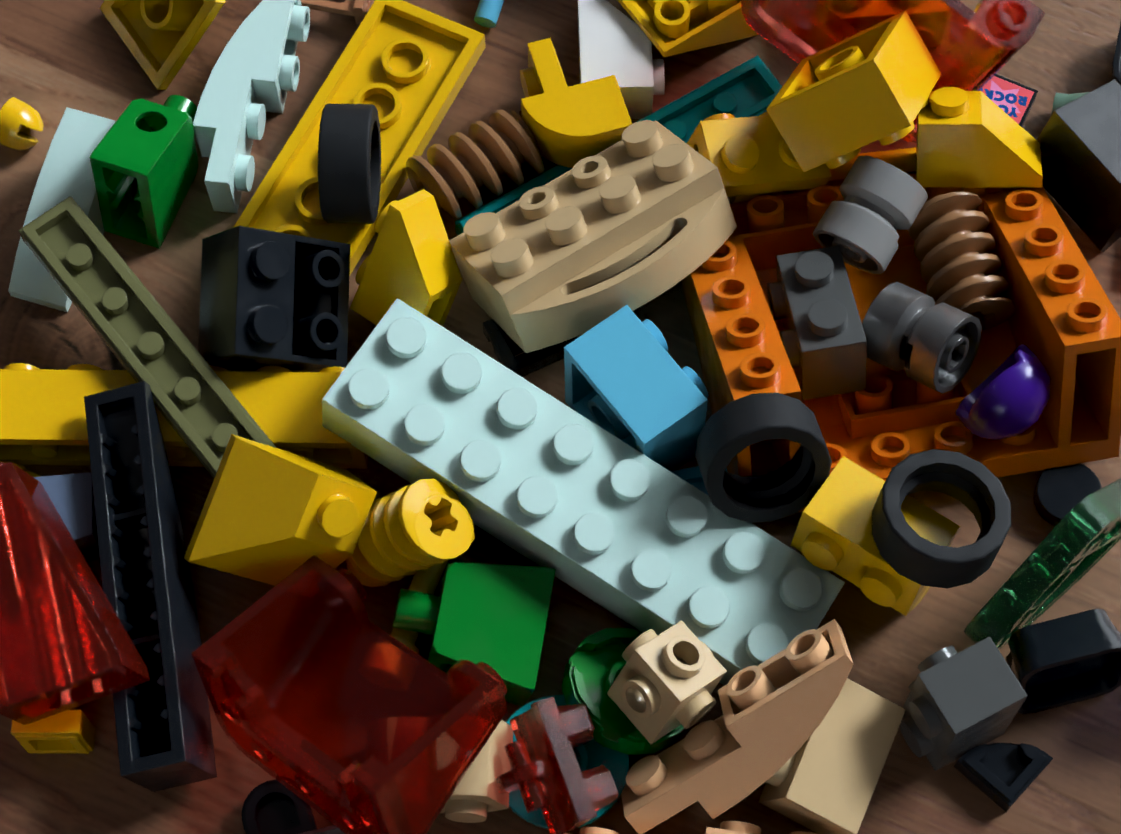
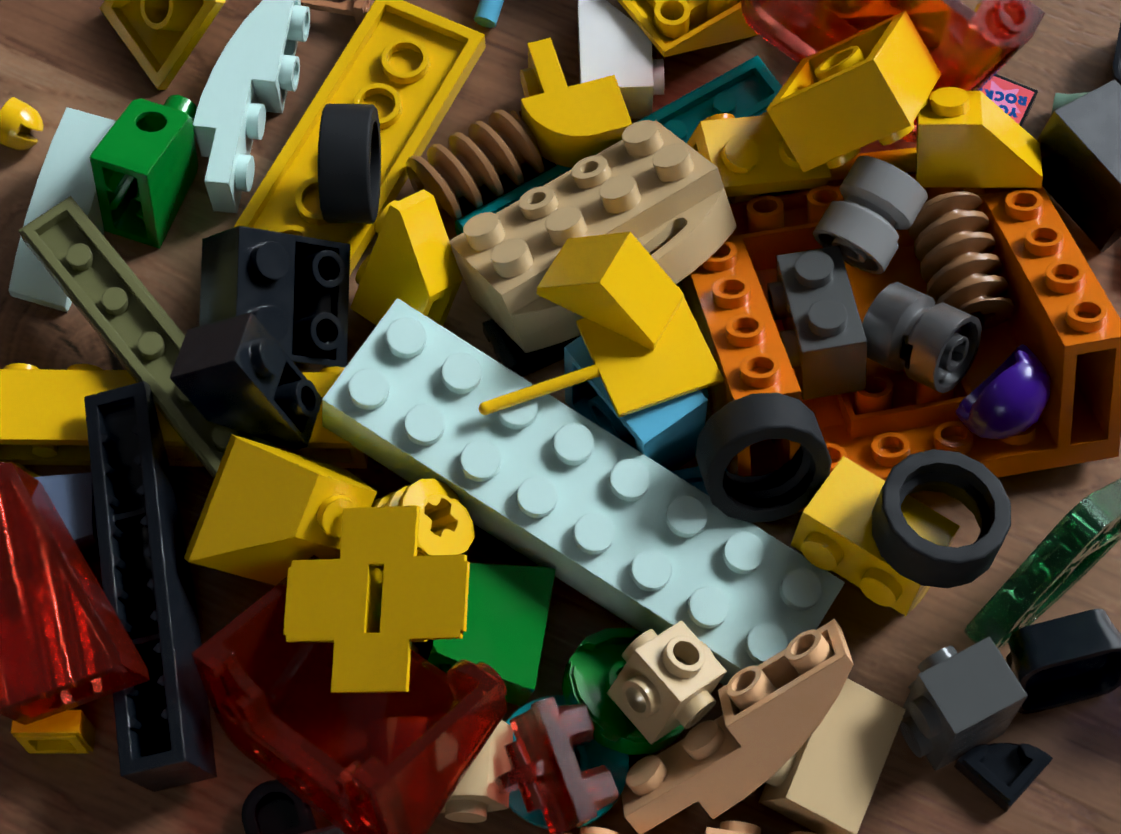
black tile [1033,463,1102,529] -> none
none -> black slope [170,312,323,449]
none -> yellow piece [283,505,470,693]
none -> yellow piece [478,286,724,418]
none -> yellow slope [536,232,684,351]

